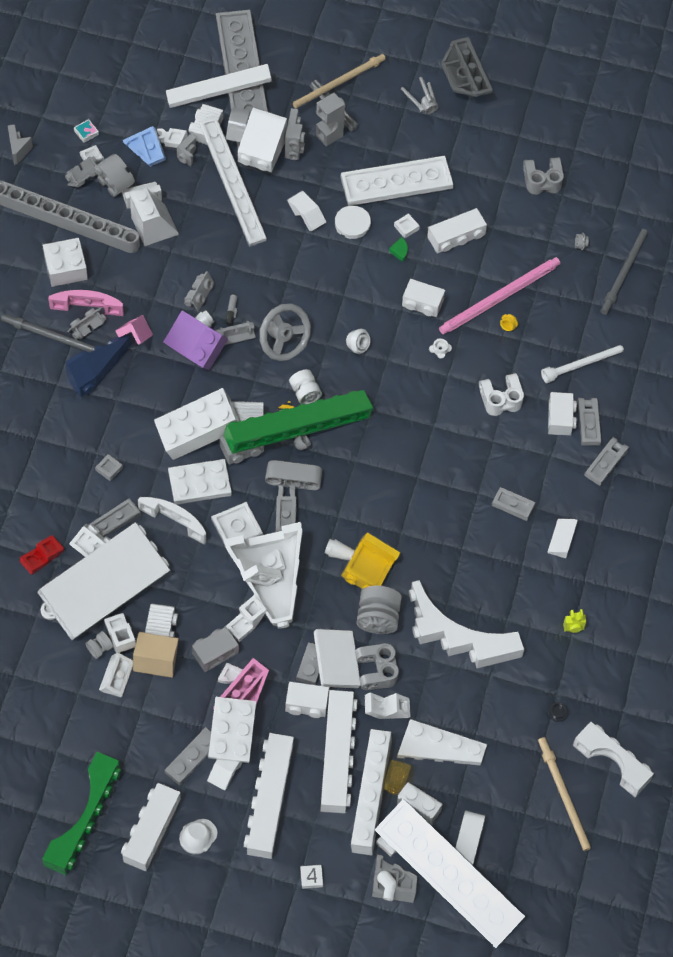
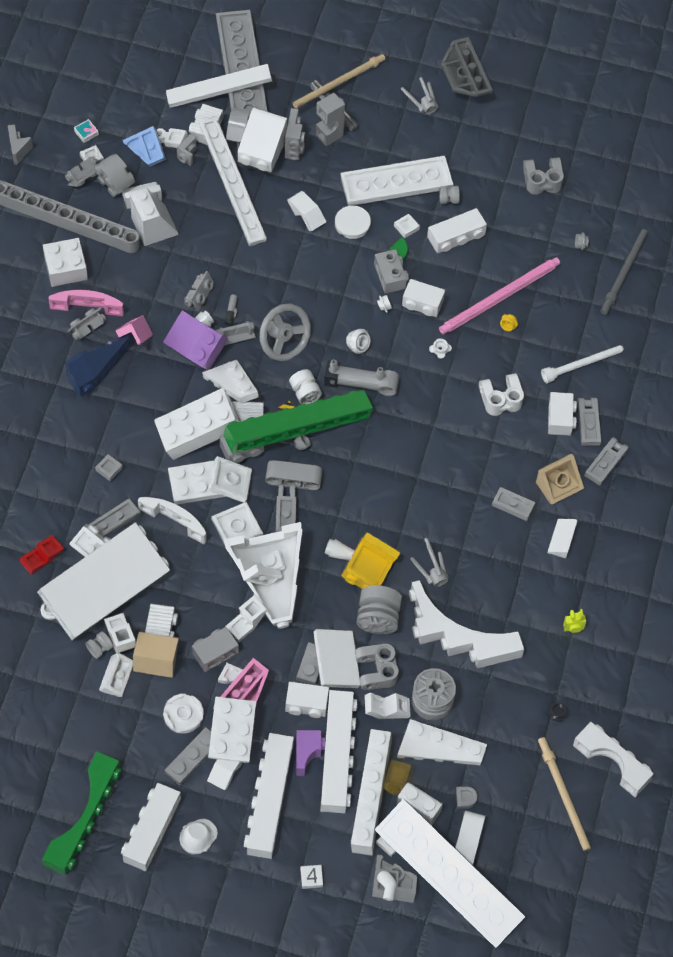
dark grey bar [1,314,95,352] -> none
none -> white tile [163,694,204,733]
none -> white wing [202,360,259,404]
none -> white tile [209,456,252,503]
none -> medium lavender arch [296,730,325,776]
none -> light grey piece [324,360,399,396]
none -> light grey brick [374,249,409,294]
none -> white plate [377,295,392,313]
none -> light grey plant [410,538,449,587]
none -> light grey wheel [412,668,456,721]
none -> light grey wheel [440,186,459,204]
none -> light grey tile [456,787,477,809]
none -> tan slope [536,454,584,504]

